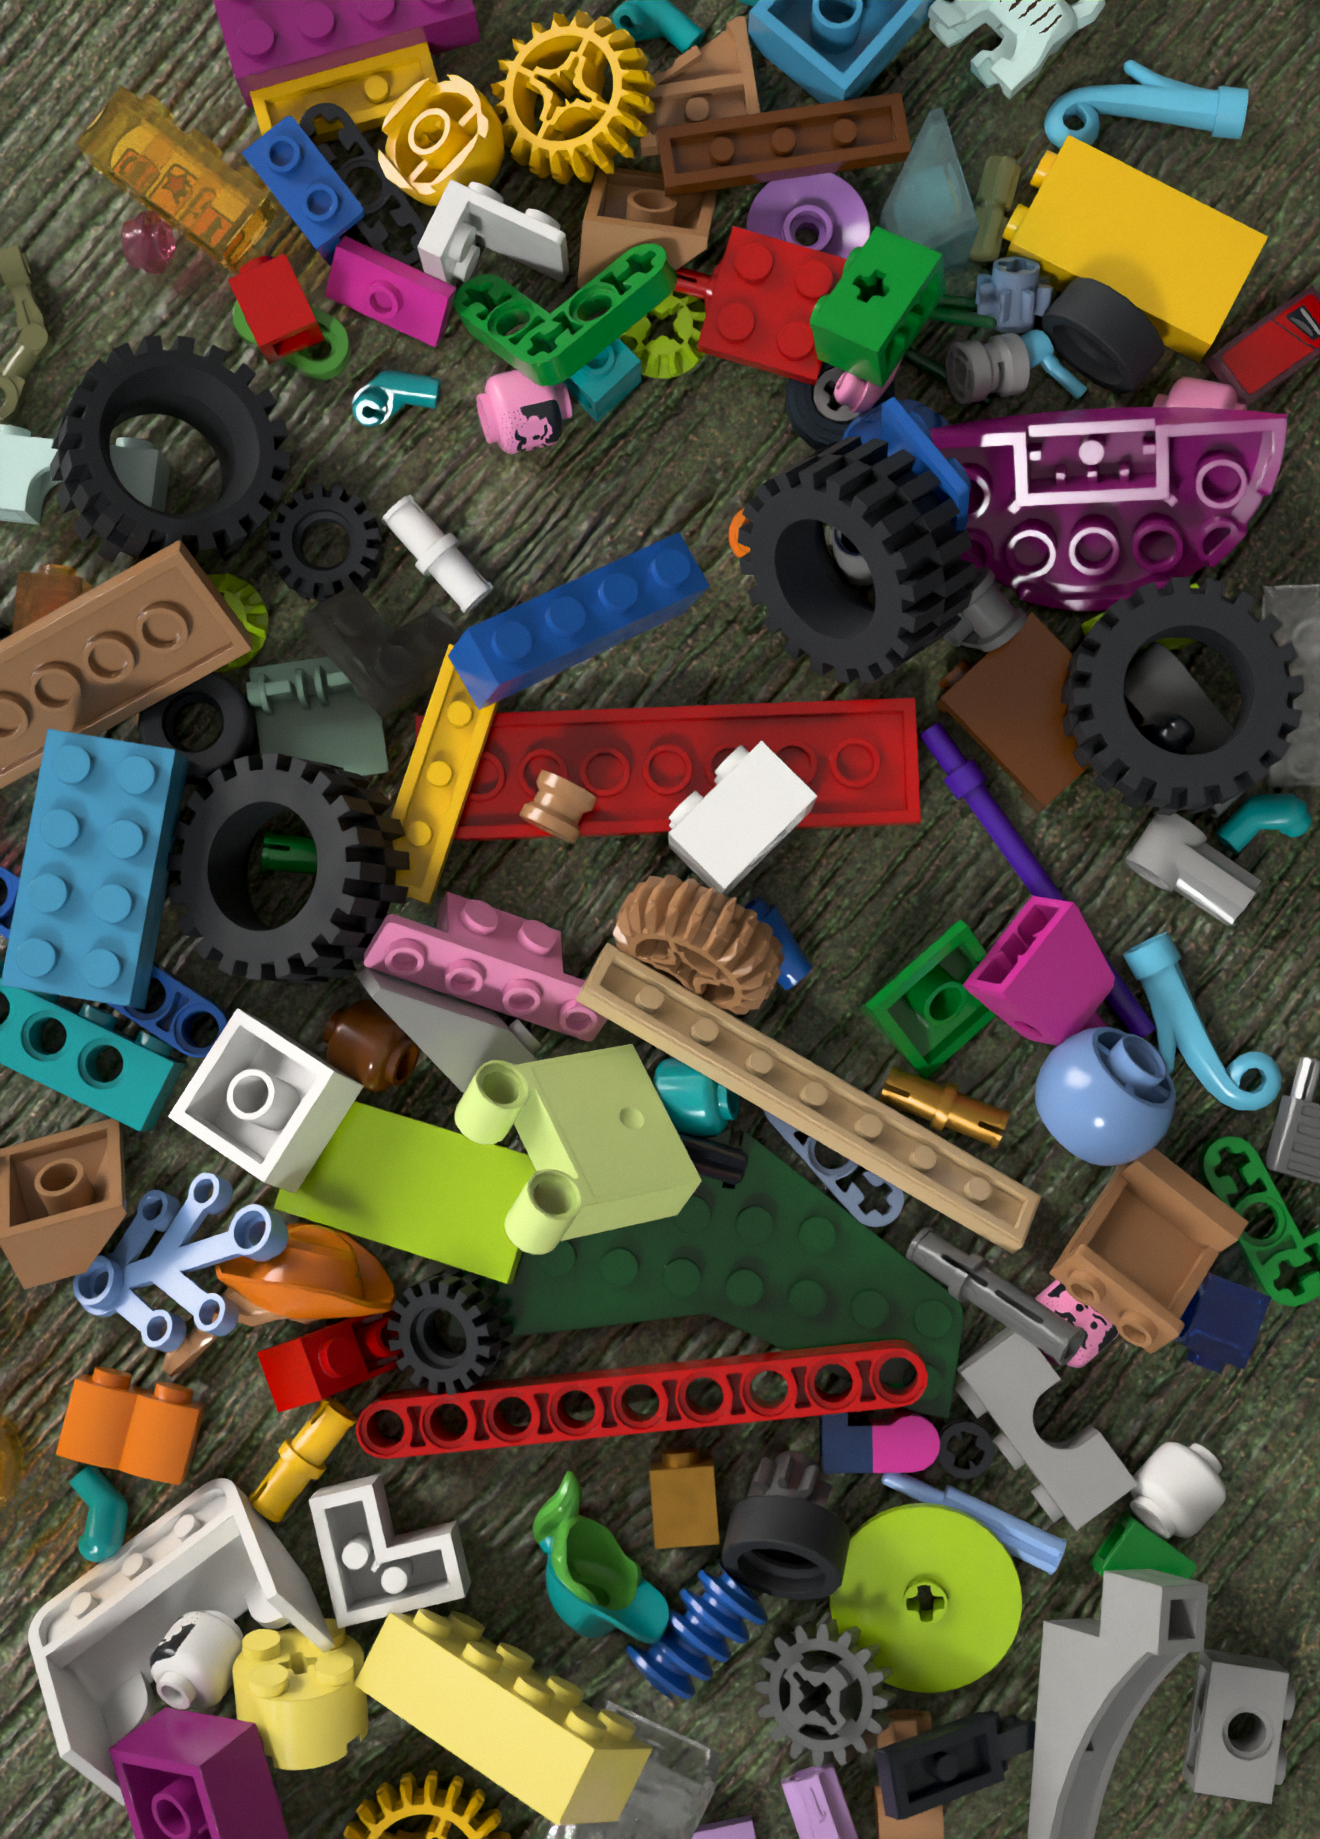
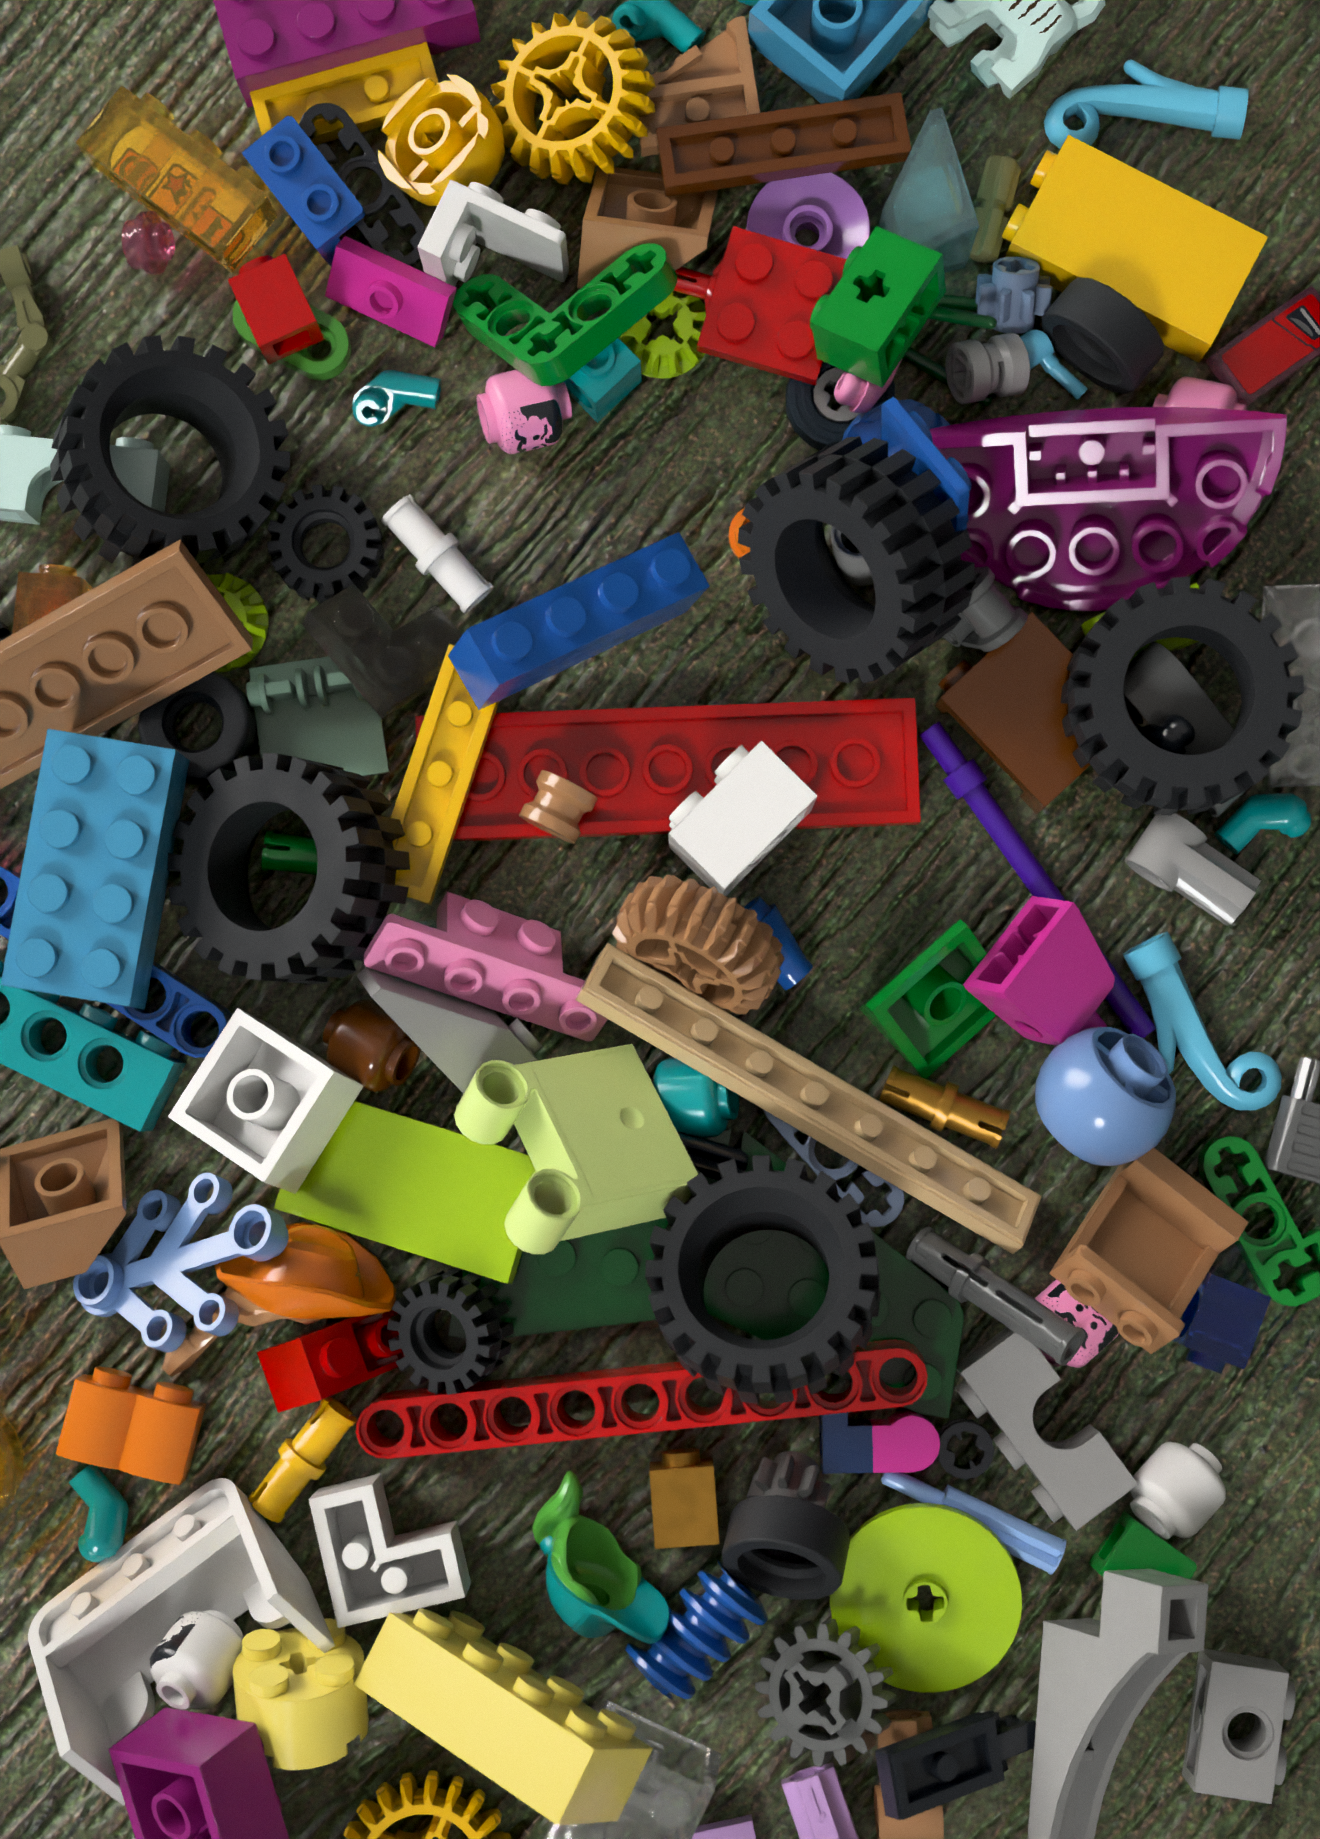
none -> black tyre [645,1155,881,1404]

